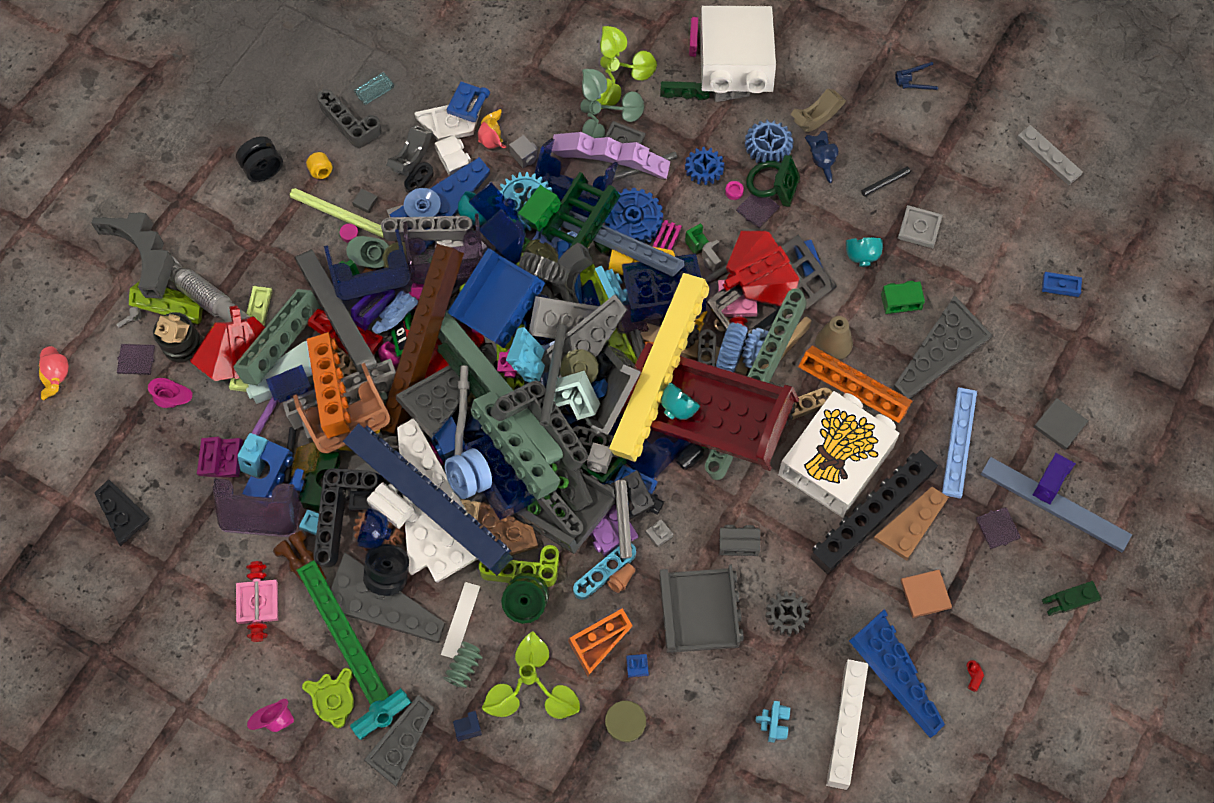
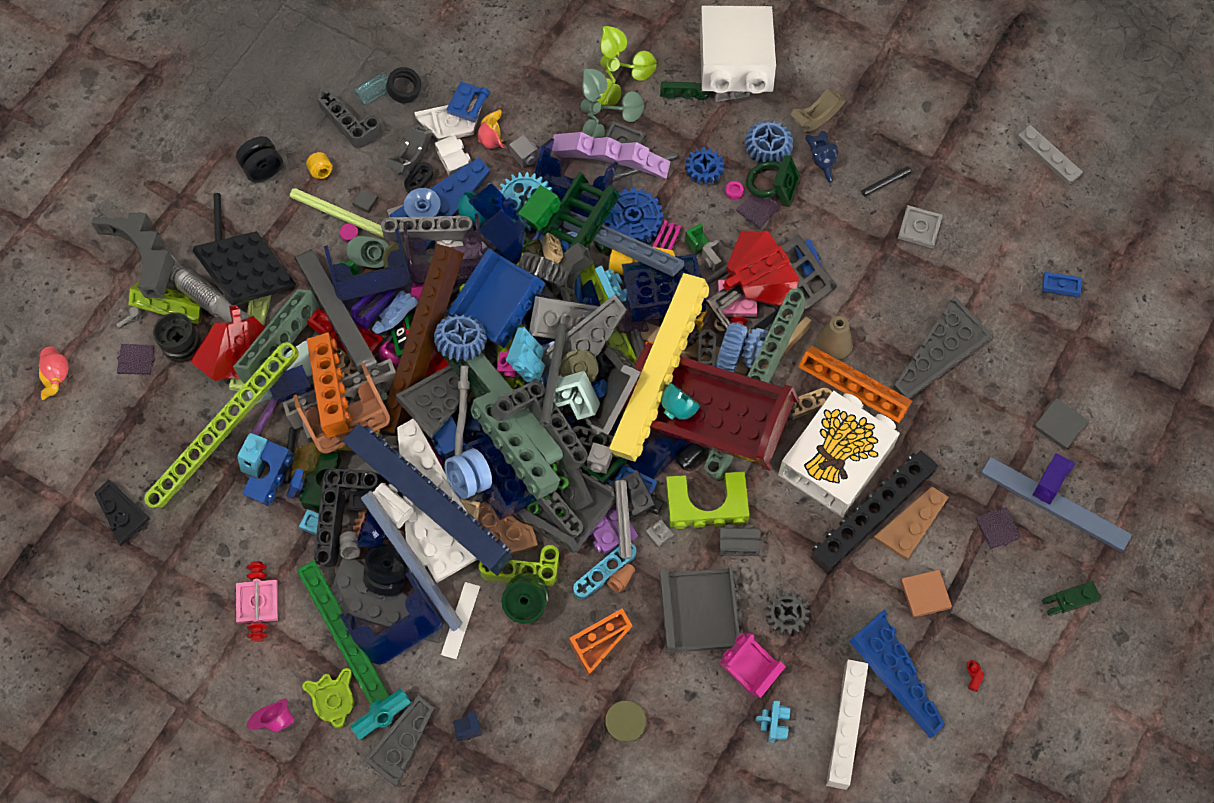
dark pink piece [148,378,192,408] -> none
tan brick [154,314,190,343] -> none
magenta slope [197,437,243,477] -> none
clear purple windscreen [213,478,301,537] -> none
reddish brown piece [273,530,327,584] -> none
sand green piece [443,641,483,688] -> none
lime plant [482,631,580,719] -> none
blue tile [626,654,648,677] -> none
dark pink tile [689,17,698,57] -> none
teal cylinder [846,238,883,267] -> none
green brick [881,281,925,314] -> none
dark blue plant [895,62,938,90] -> none
light blue tile [942,387,977,499] -> none
none -> lime beam [144,342,299,508]
none -> black plate [193,231,296,305]
none -> black bar [213,193,222,241]
none -> light grey wheel [339,531,360,559]
none -> clear blue windscreen [340,572,443,665]
none -> sand blue tile [361,491,463,631]
none -> black tyre [386,67,421,103]
none -> medium blue gear [434,313,487,362]
none -> tan beam [541,233,563,264]
none -> lime arch [666,472,749,529]
none -> dark pink panel [719,633,786,698]

